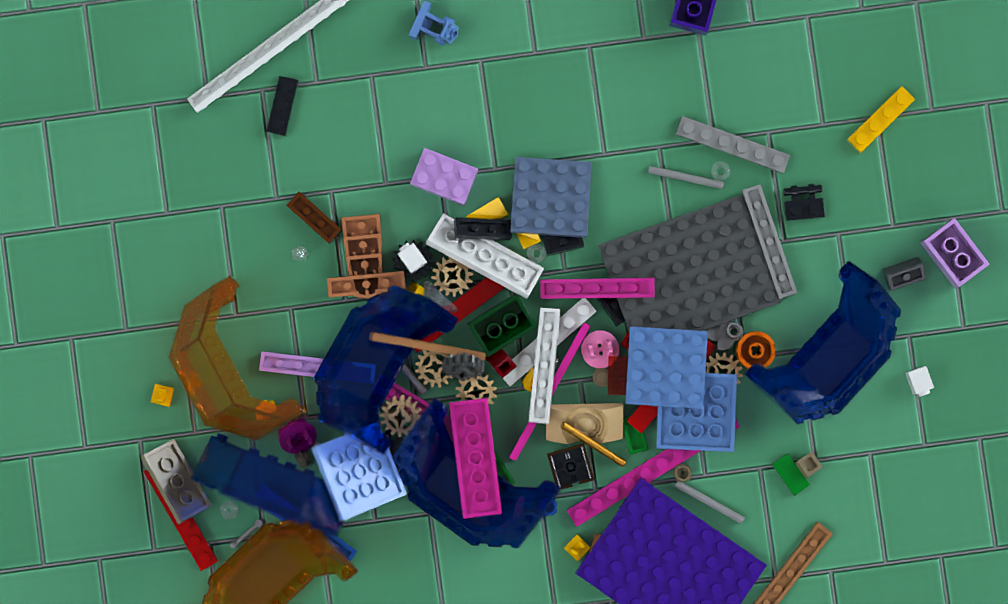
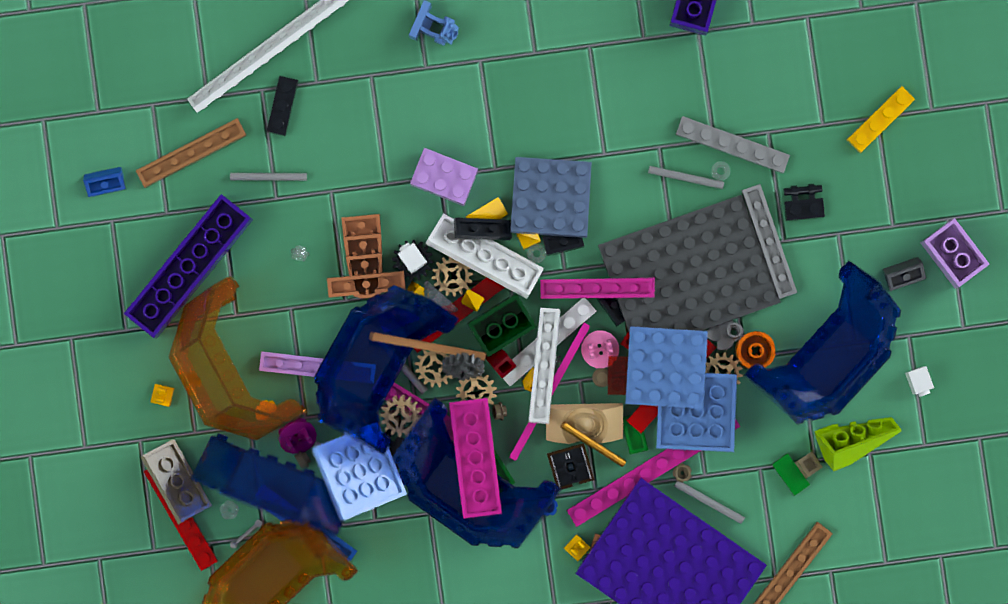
reddish brown plate [286,192,342,244] -> none
none -> blue slope [83,167,126,197]
none -> dark purple brick [124,194,253,339]
none -> medium nougat tile [136,118,247,188]
none -> light grey bar [230,173,307,181]
none -> yellow slope [461,289,484,312]
none -> dark tan plate [492,402,507,421]
none -> lime wedge [815,417,901,471]

